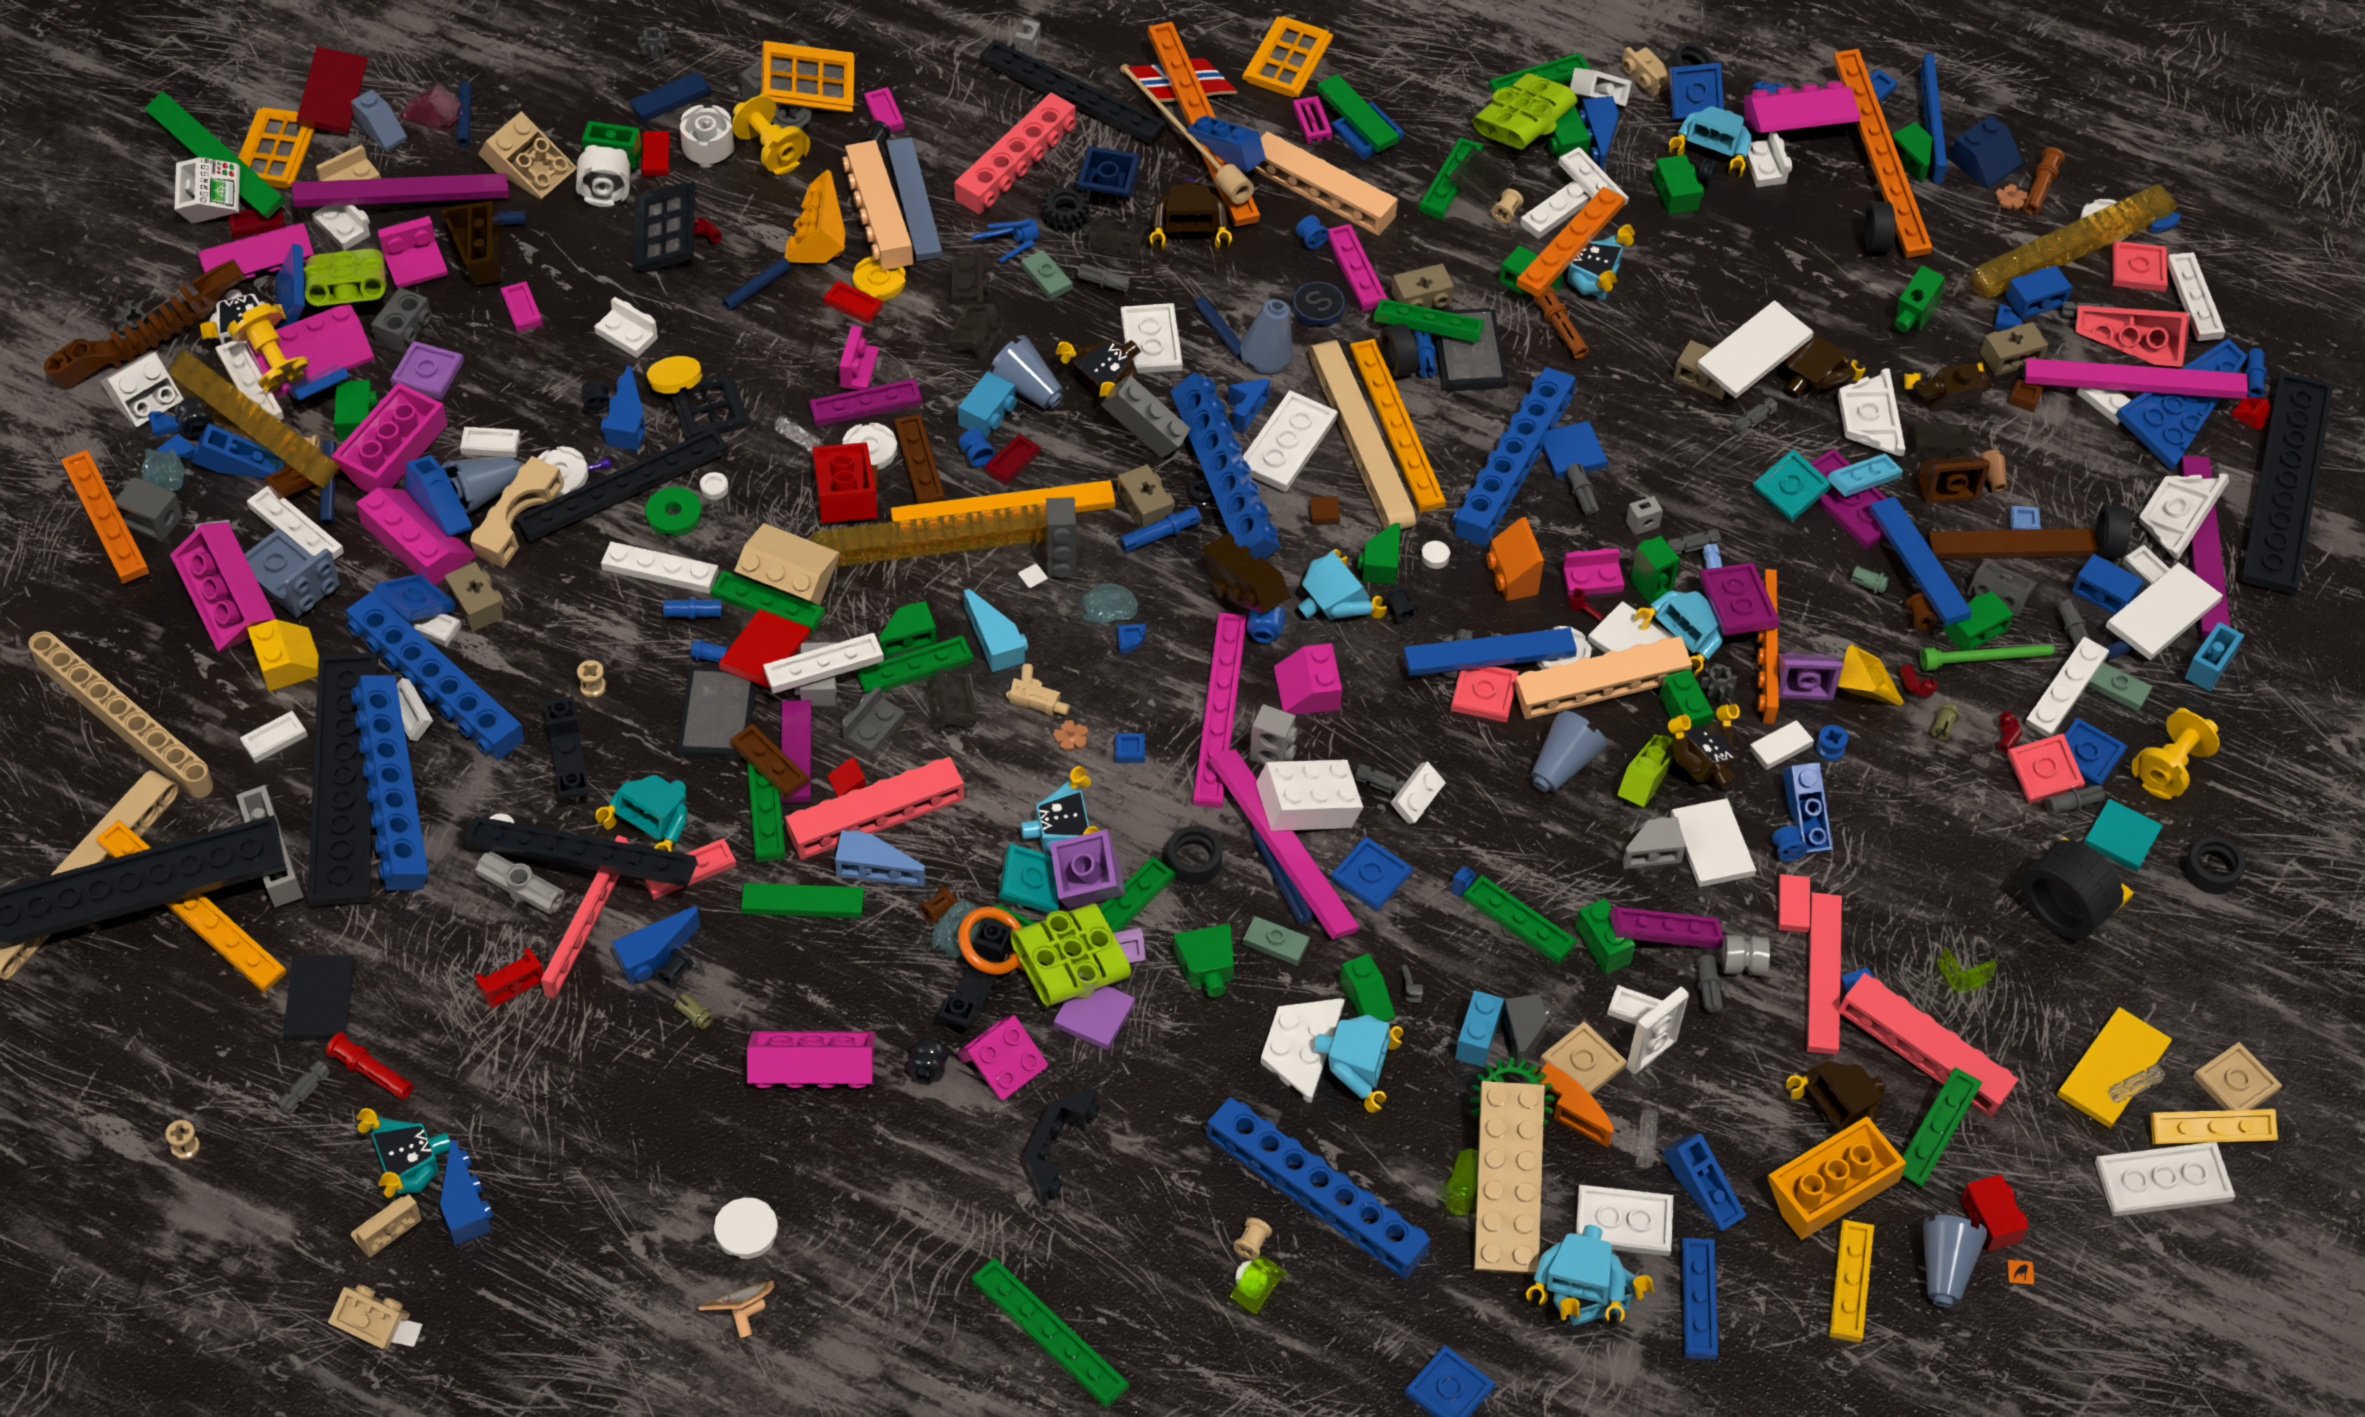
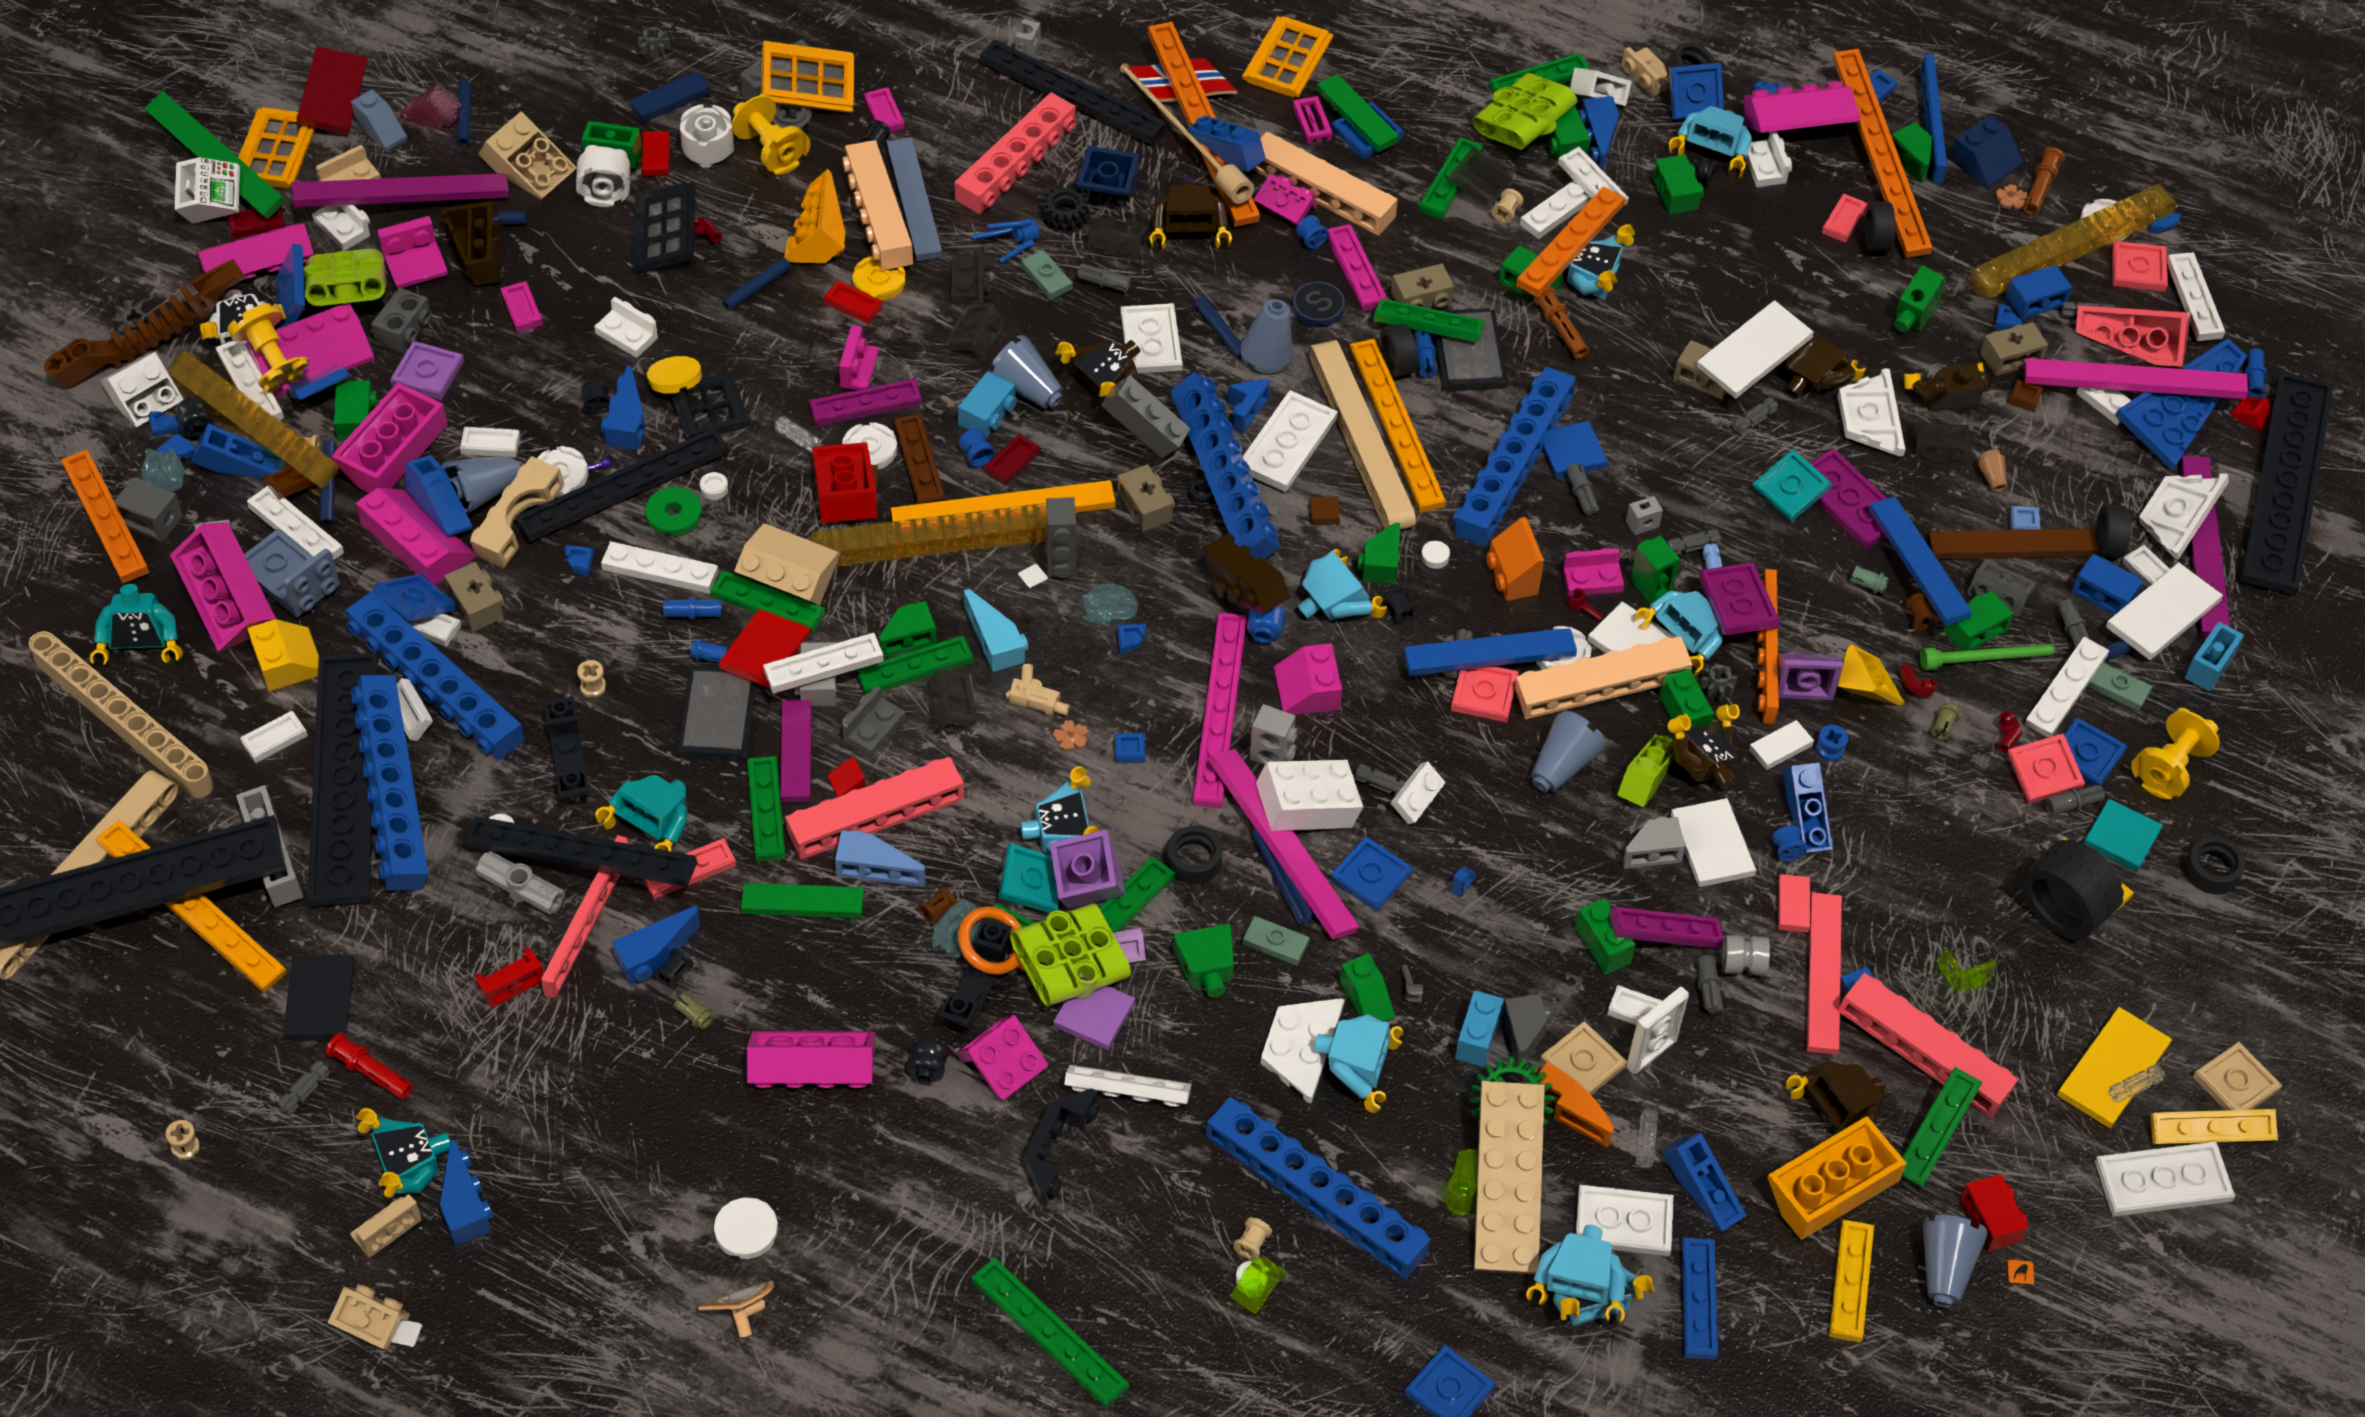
reddish brown tile [730,724,810,799] -> none
blue pin [1119,506,1202,553] -> none
green tile [1463,875,1577,965] -> none
medium azure tile [1827,454,1903,497] -> none
reddish brown slope [1918,456,1990,504] -> none
none -> torso [90,584,183,665]
none -> blue tile [565,545,594,576]
none -> white plate [1064,1065,1191,1106]
none -> dark pink bracket [1253,174,1318,226]
none -> coral tile [1822,193,1867,243]

